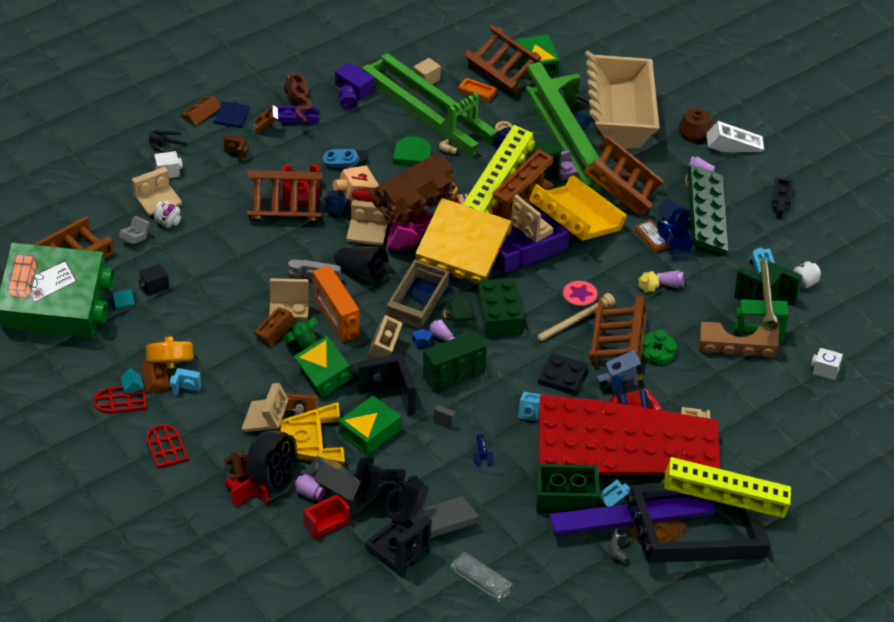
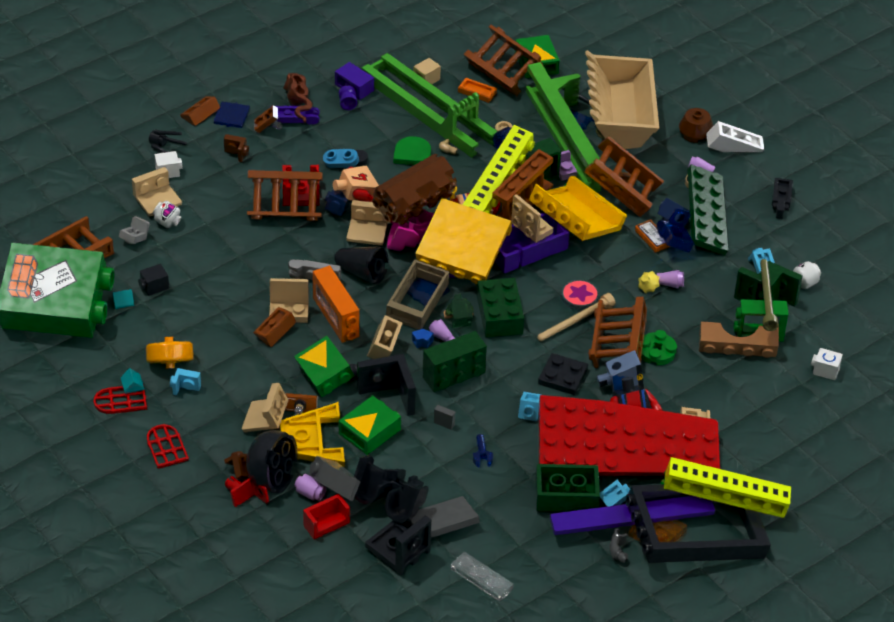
dark orange slope [141,358,170,393] -> none
green plant [282,317,319,350] -> none

